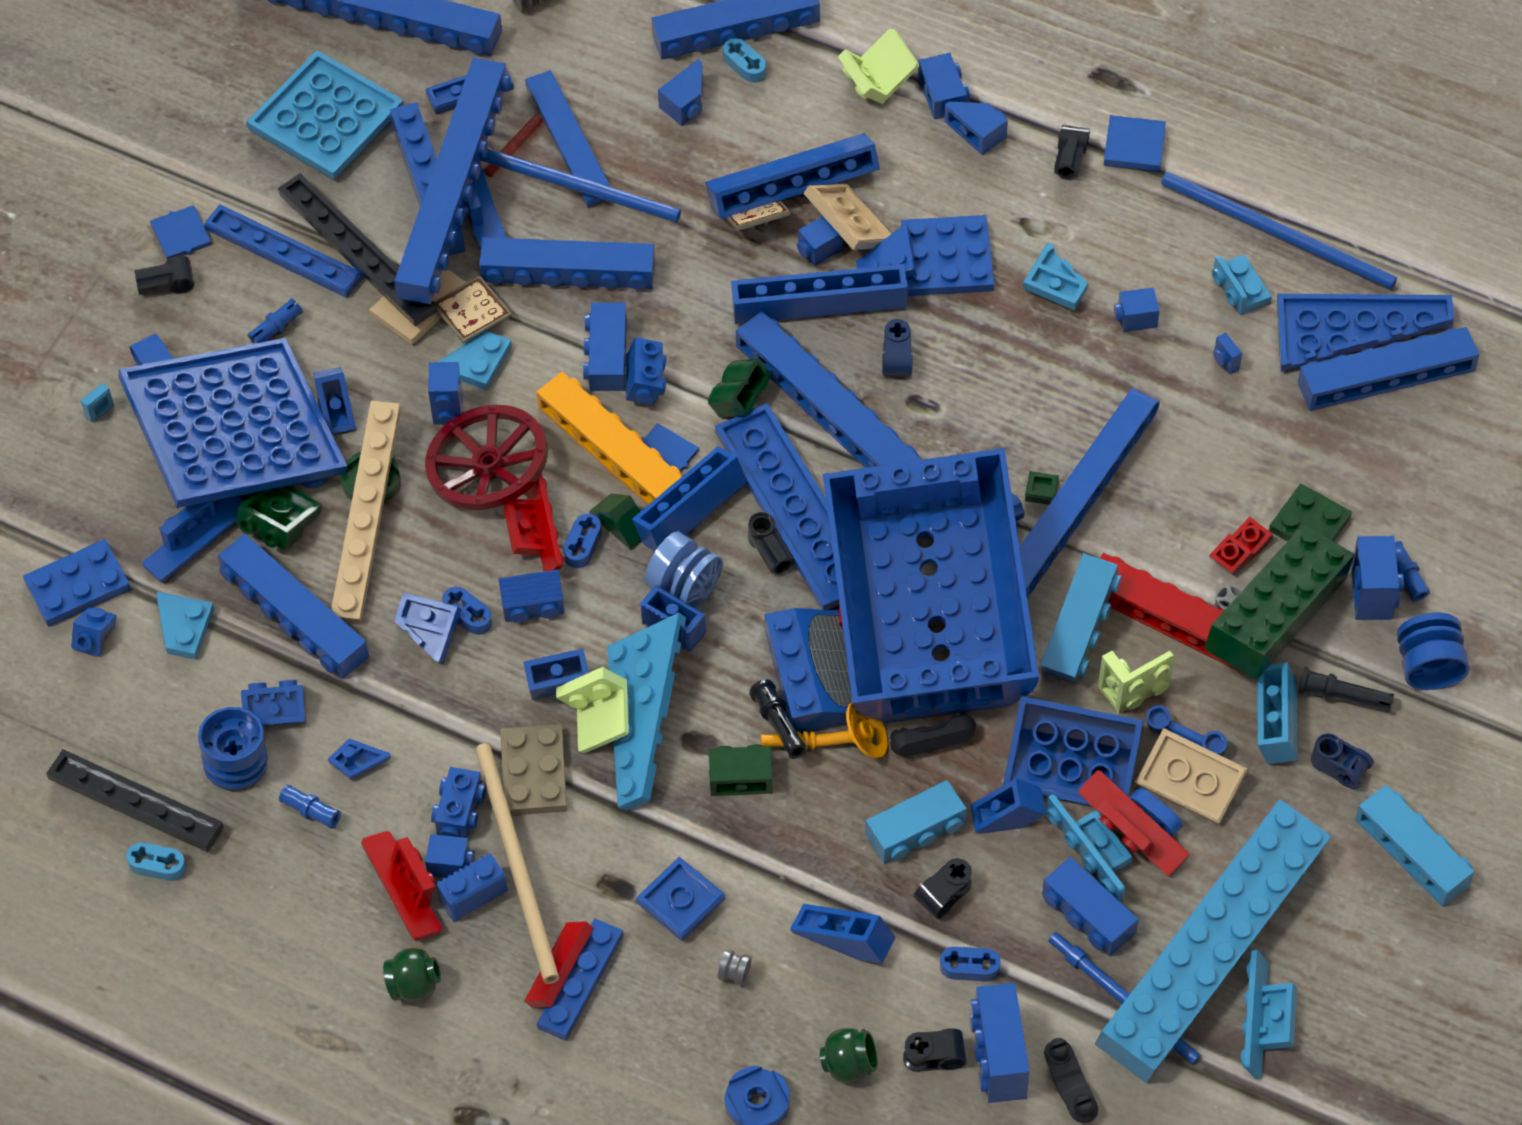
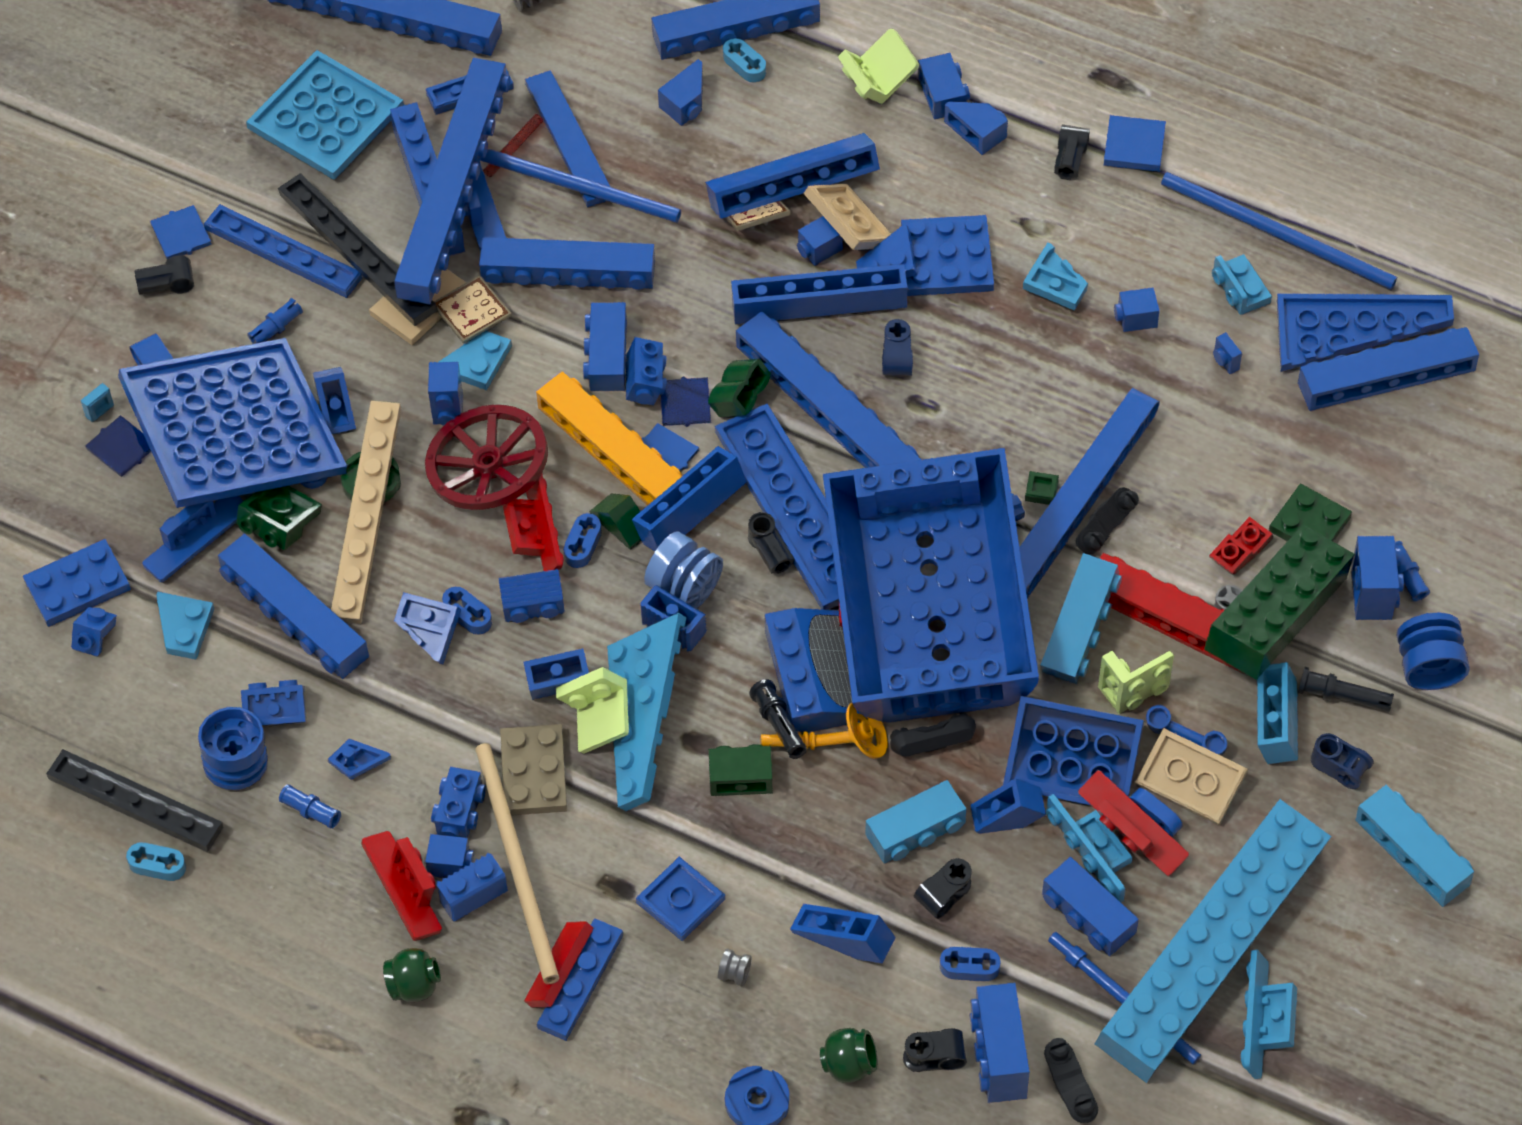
none -> clear blue piece [85,415,151,477]
none -> clear blue piece [661,376,711,427]
none -> black piece [1075,487,1139,555]

